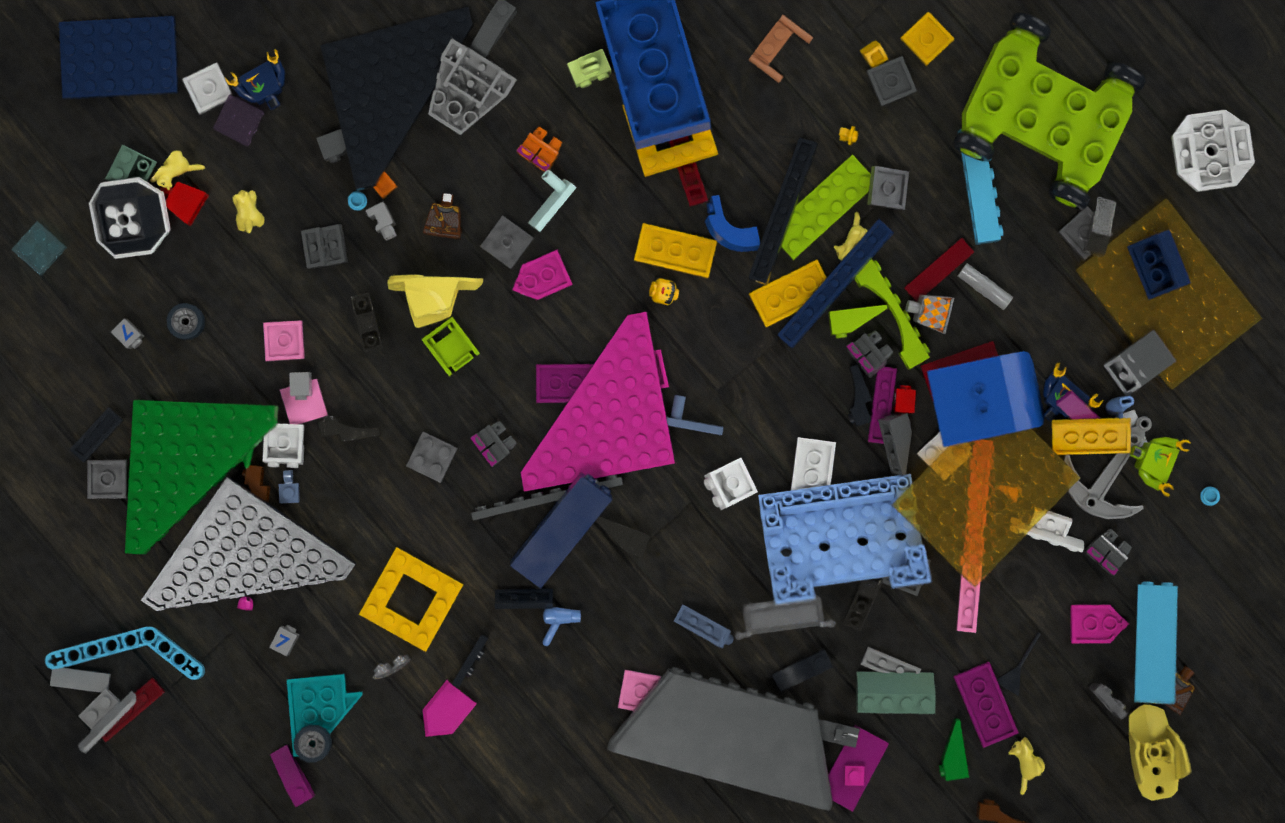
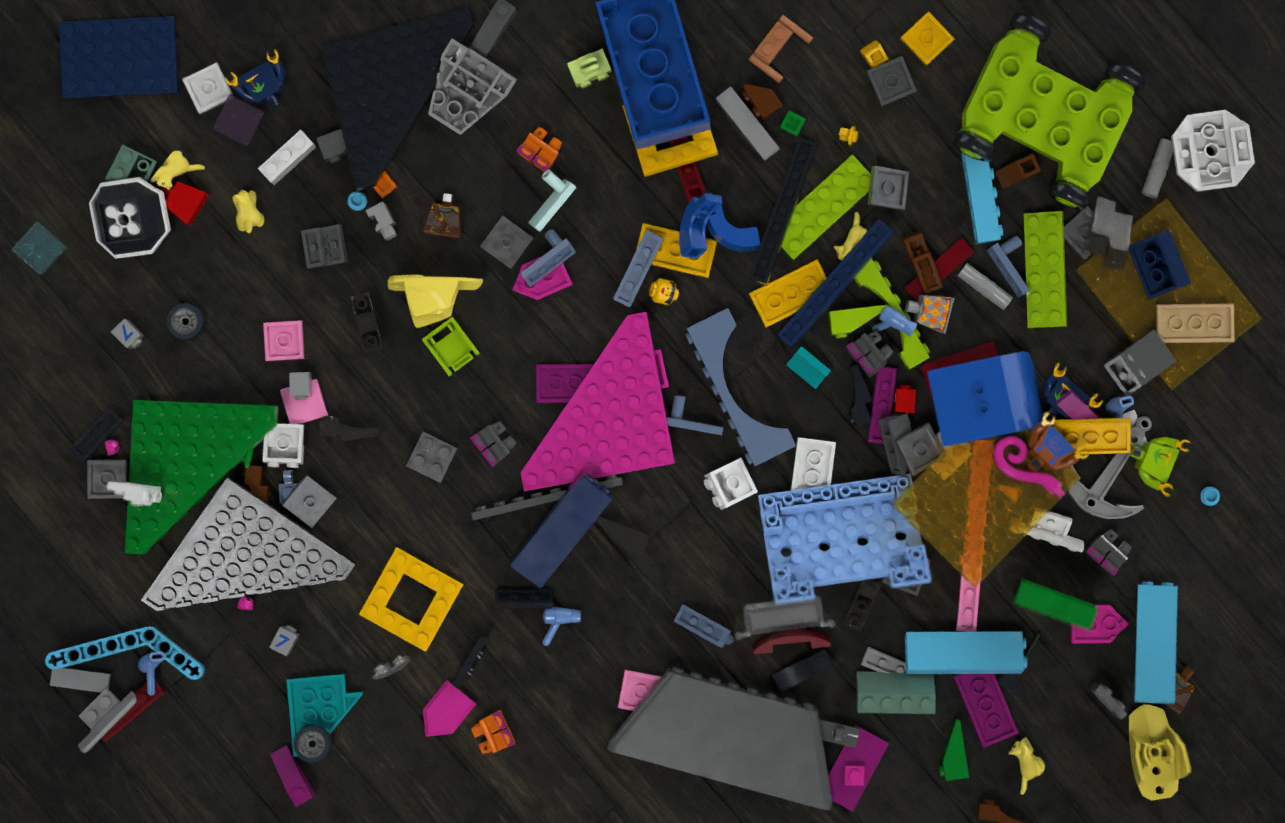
none -> dark pink hinge [105,440,120,456]
none -> white plate [107,482,162,506]
none -> medium blue piece [138,652,165,696]
none -> white brick [258,130,316,185]
none -> flat silver plate [282,474,337,528]
none -> orange hips [471,709,516,754]
none -> sand blue piece [520,229,576,287]
none -> sand blue plate [613,230,664,307]
none -> blue arch [679,193,722,259]
none -> sand blue arch [685,308,796,466]
none -> light grey slope [716,86,780,161]
none -> reddish brown slope [741,84,783,121]
none -> dark red slope [752,629,831,654]
none -> green plate [780,111,806,137]
none -> teal panel [786,346,831,389]
none -> medium blue piece [872,306,917,336]
none -> flat silver plate [894,423,946,476]
none -> reddish brown slope [901,231,943,294]
none -> medium azure brick [905,632,1027,674]
none -> sand blue piece [986,235,1030,298]
none -> dark pink plant [993,435,1065,498]
none -> reddish brown slope [995,154,1041,189]
none -> green tile [1014,578,1098,631]
none -> lime plate [1024,211,1067,328]
none -> torso [1028,412,1089,472]
none -> clear smoke slope [1101,212,1133,272]
none -> light grey axle [1142,139,1173,198]
none -> tan tile [1156,304,1235,343]

